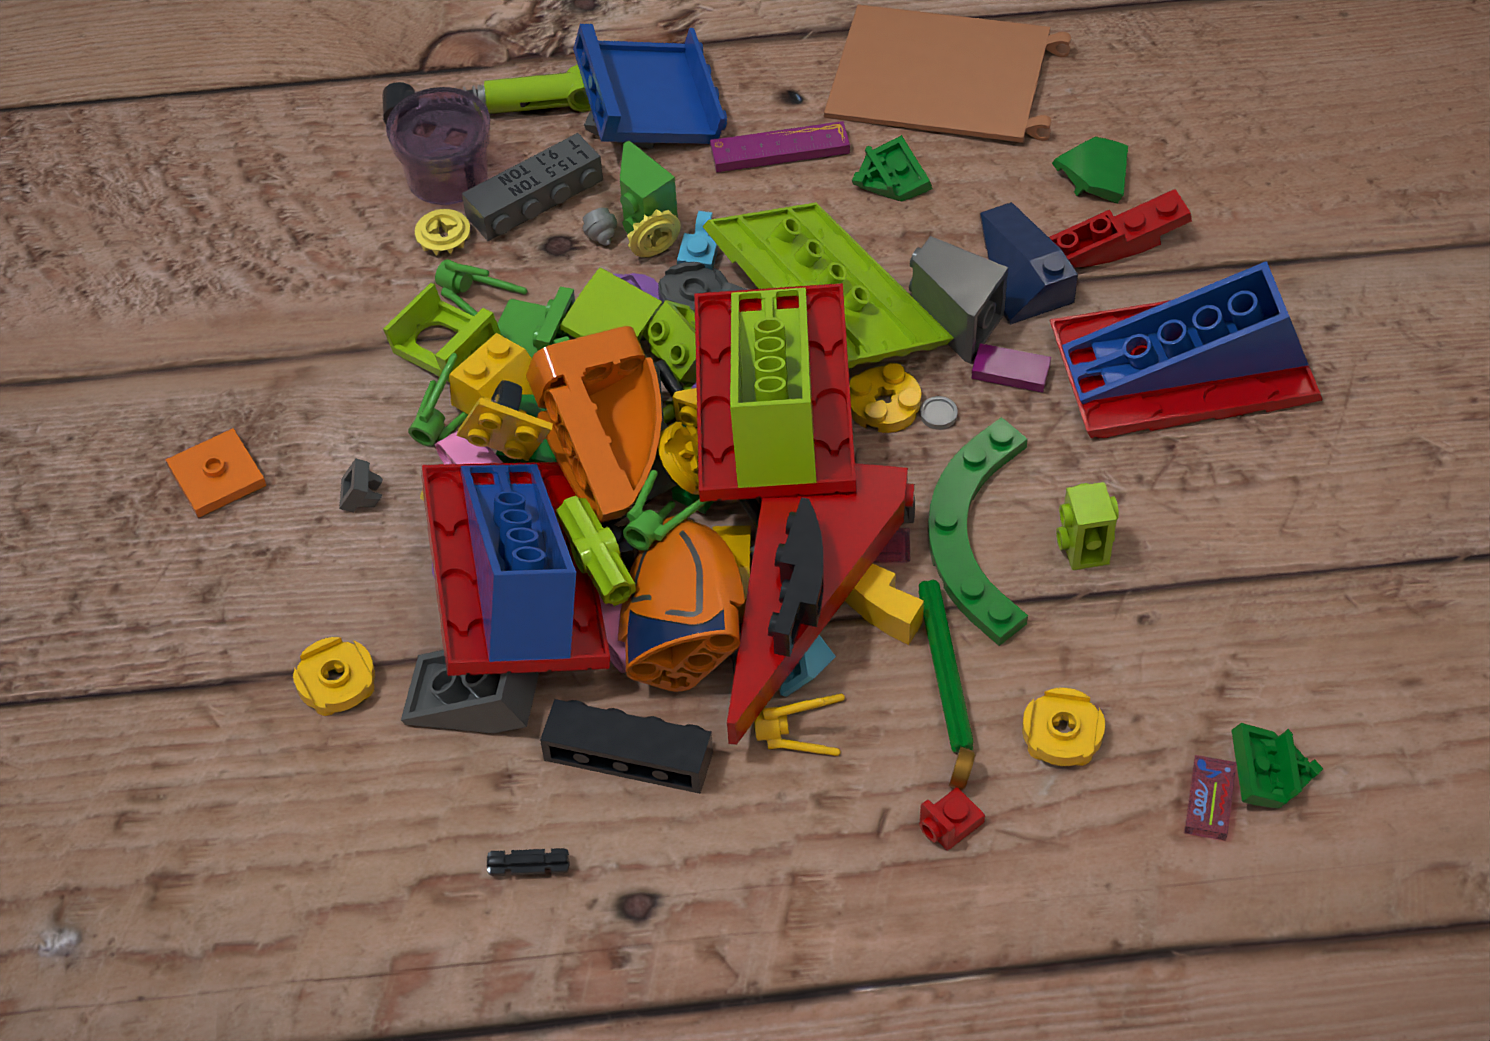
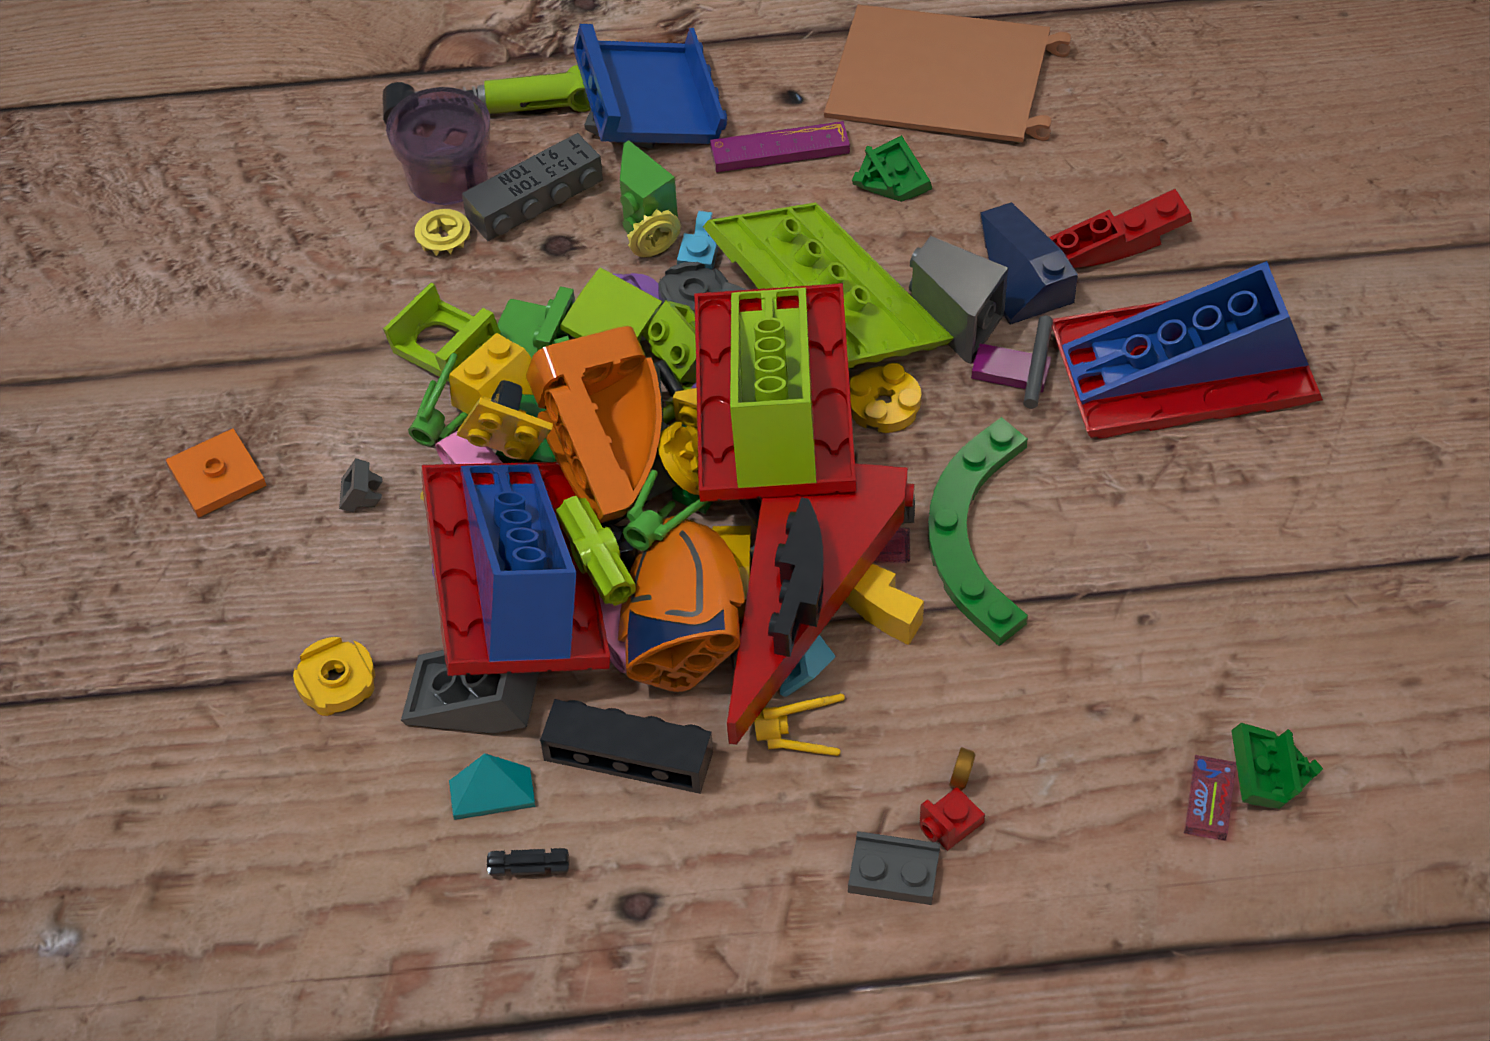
bright green plant [435,259,528,316] -> none
light grey plate [582,208,617,245] -> none
green axle [918,579,974,754] -> none
light grey piece [920,396,958,430] -> none
yellow plate [1022,688,1105,766] -> none
green slope [1052,136,1128,204] -> none
lime brick [1056,482,1119,570] -> none
none -> teal slope [449,753,536,820]
none -> dark grey plate [848,831,940,905]
none -> dark grey bar [1023,315,1053,409]

